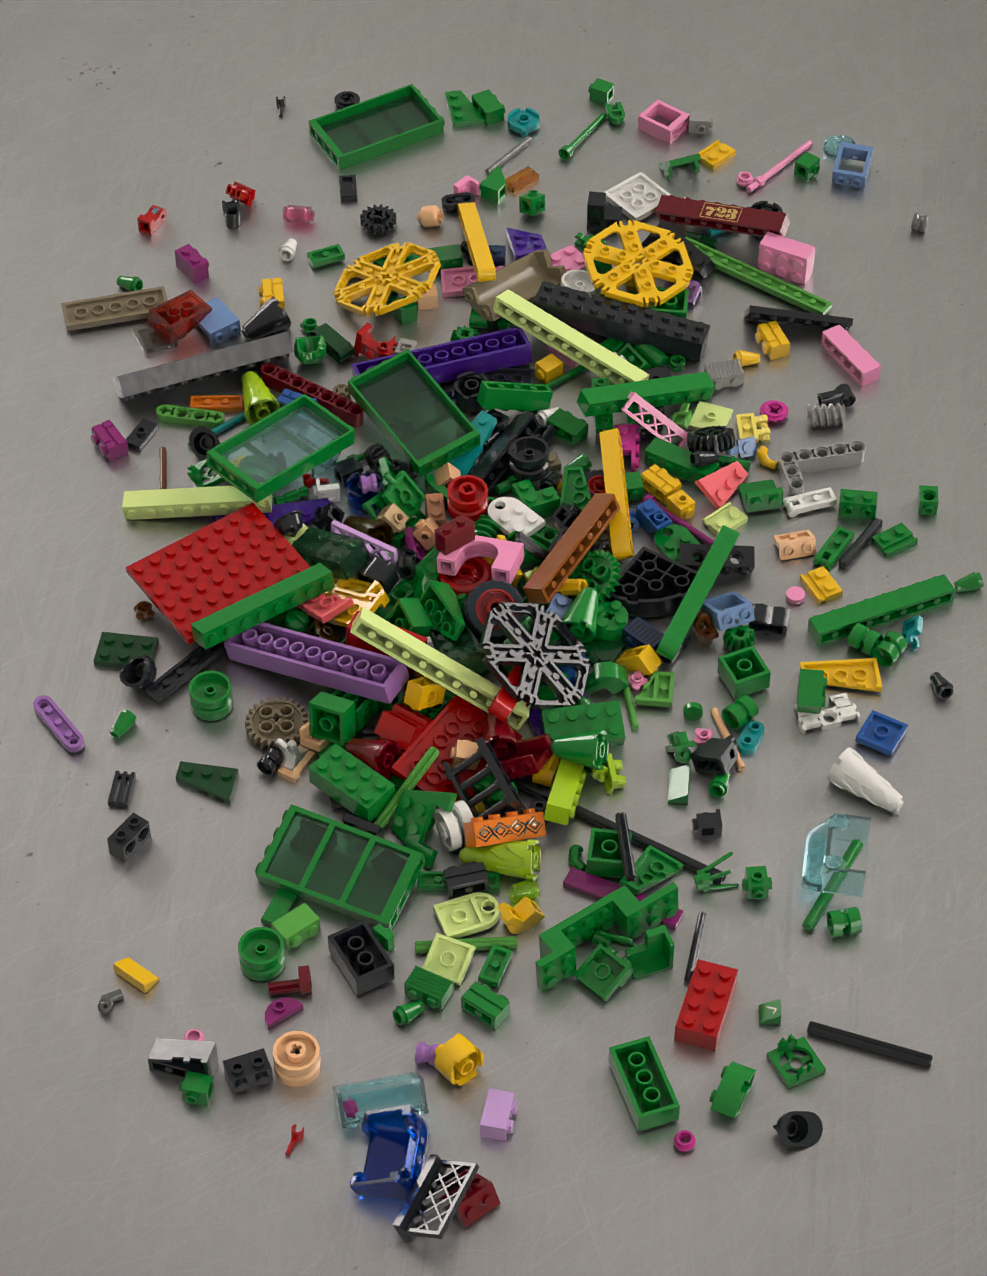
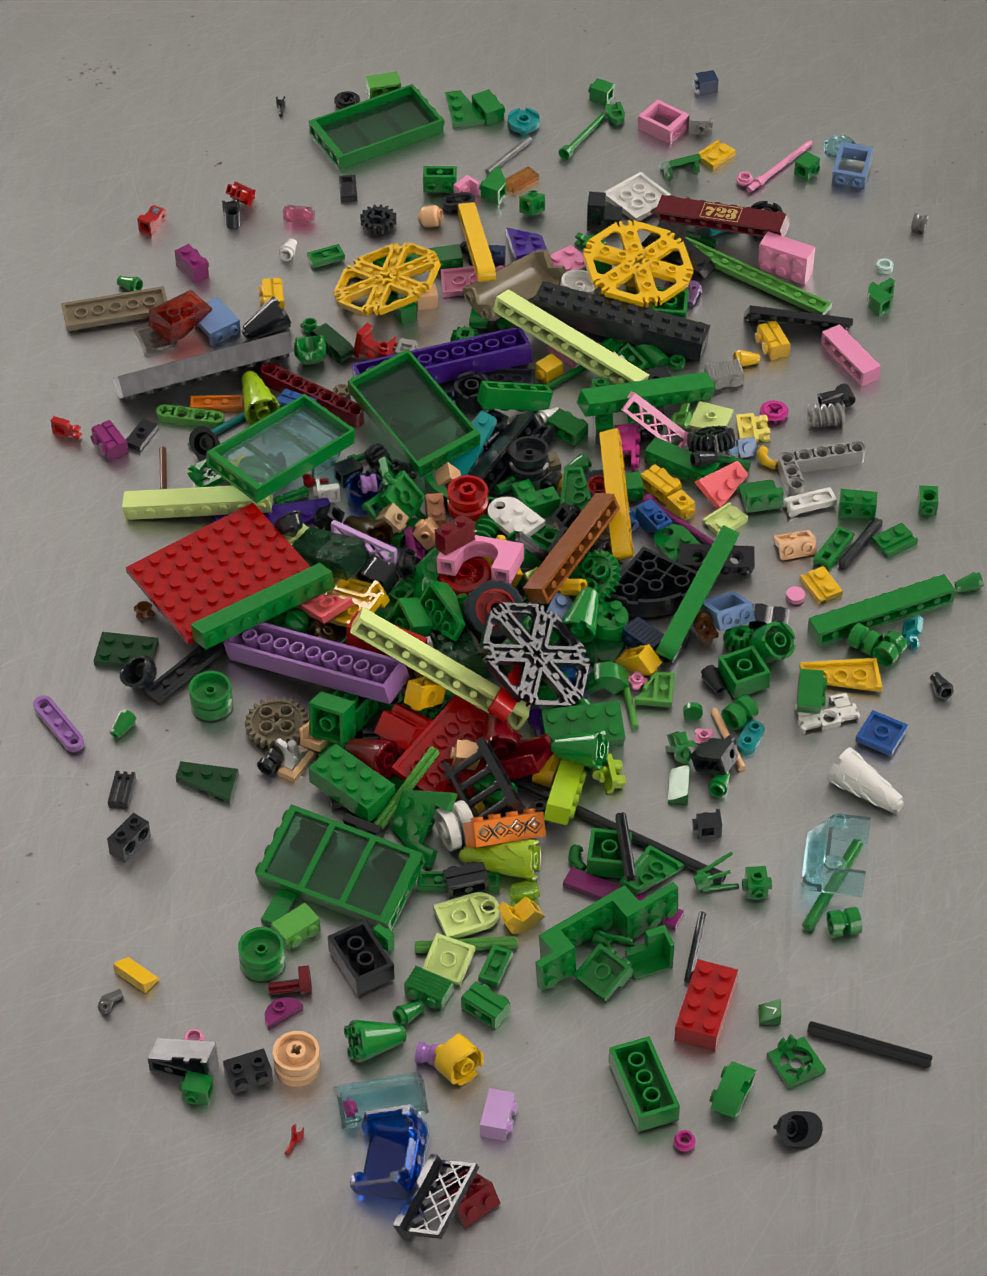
none -> red plate [50,416,82,440]
none -> green cone [344,1020,406,1063]
none -> bright green brick [365,71,401,99]
none -> green brick [423,166,457,193]
none -> dark blue brick [693,70,719,96]
none -> black cone [701,665,726,694]
none -> green brick [749,621,796,664]
none -> green brick [867,278,895,316]
none -> light aqua tile [876,258,894,274]

